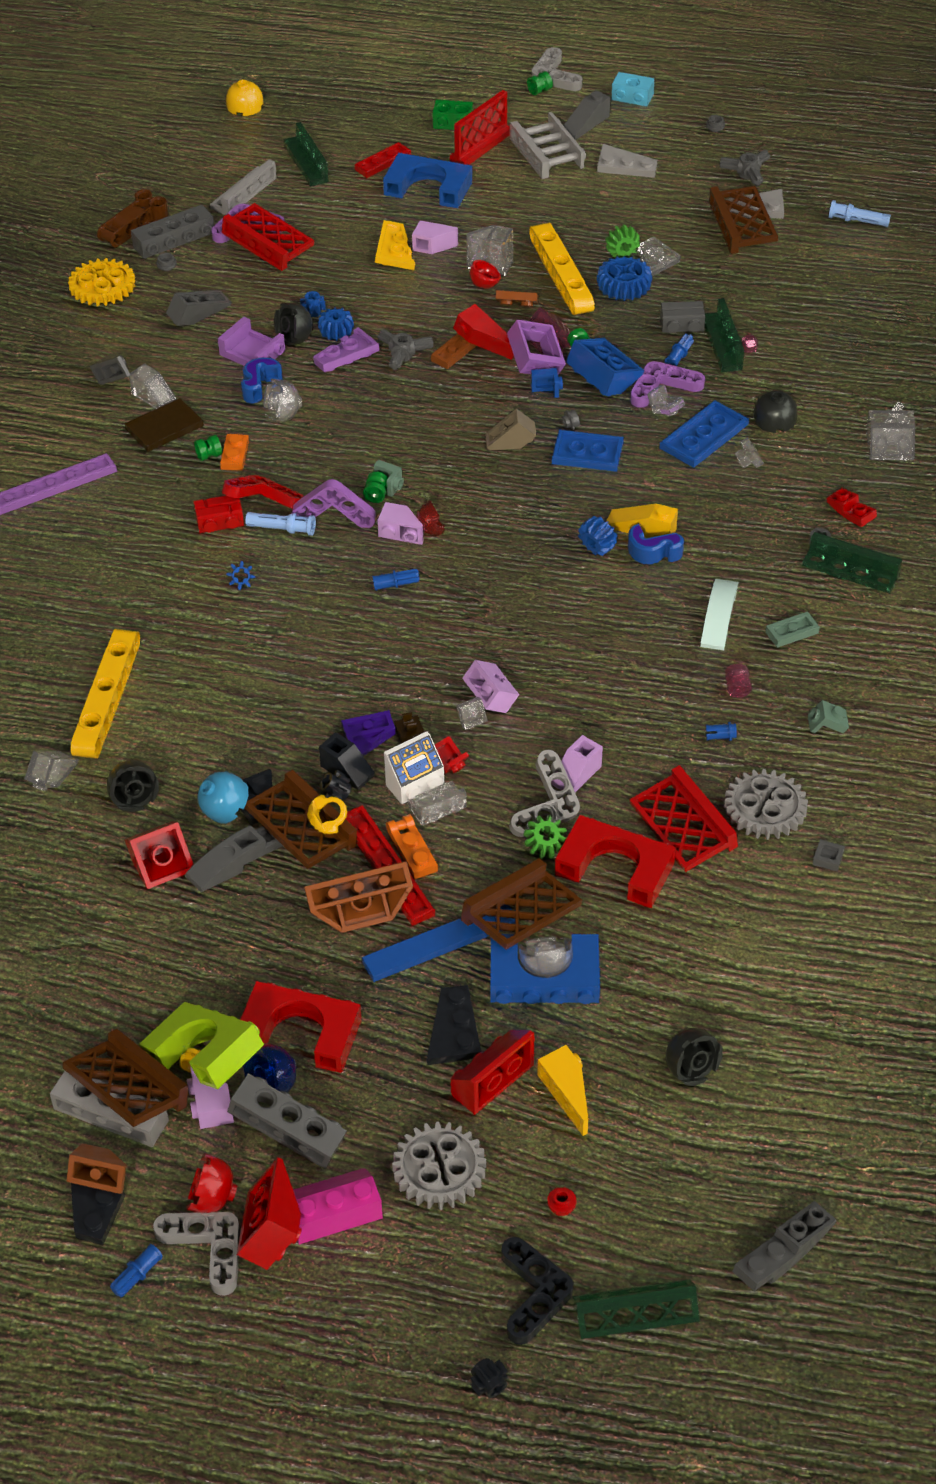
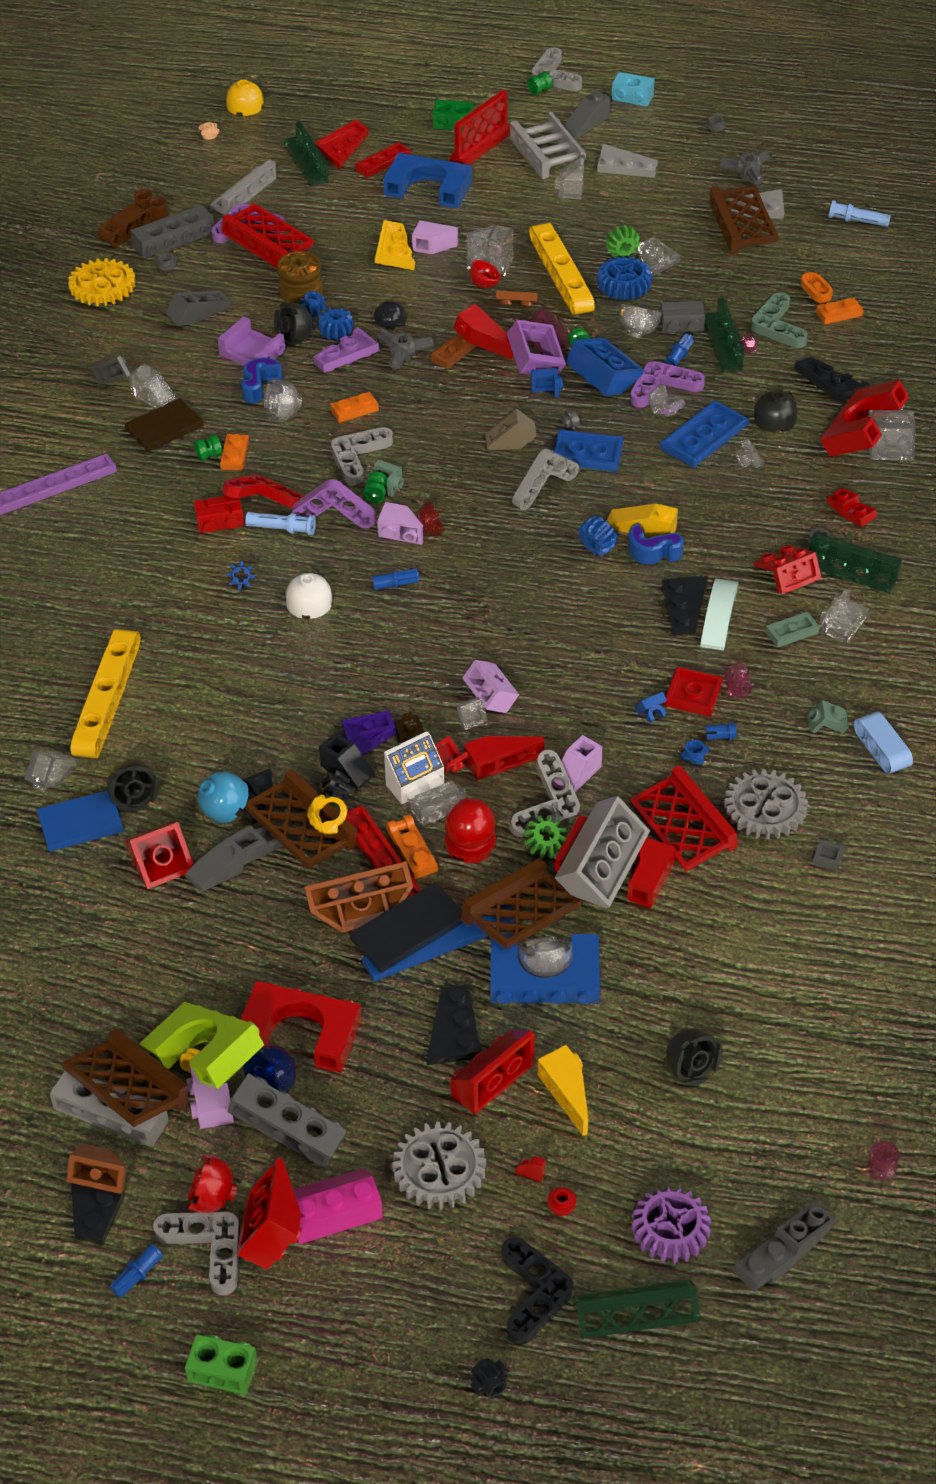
none -> blue tile [37,791,124,852]
none -> bright green brick [185,1334,257,1395]
none -> light nougat plate [198,122,219,140]
none -> pearl gold wheel [278,251,323,304]
none -> white cylinder [286,573,332,619]
none -> red wing [314,120,369,169]
none -> orange plate [330,392,379,423]
none -> light grey beam [331,427,393,486]
none -> black tile [349,882,464,973]
none -> black hair [373,300,407,329]
none -> red tile [444,798,496,864]
none -> red slope [464,736,545,781]
none -> light grey beam [512,449,579,510]
none -> red tile [515,1156,546,1182]
none -> clear slope [555,154,585,199]
none -> light grey slope [555,796,650,908]
none -> clear cylinder [619,304,662,338]
none -> medium lavender gear [631,1185,711,1264]
none -> blue tile [634,692,667,723]
none -> black wing [661,576,708,635]
none -> red tile [664,667,724,717]
none -> blue plate [680,740,709,765]
none -> sand green beam [751,292,808,348]
none -> red bracket [754,545,822,594]
none -> black wing [794,357,870,402]
none -> orange plate [801,272,833,304]
none -> orange plate [816,297,863,325]
none -> red arch [820,379,909,457]
none -> clear bracket [820,589,870,643]
none -> light blue beam [854,711,913,774]
none -> clear pink wheel [868,1141,900,1181]

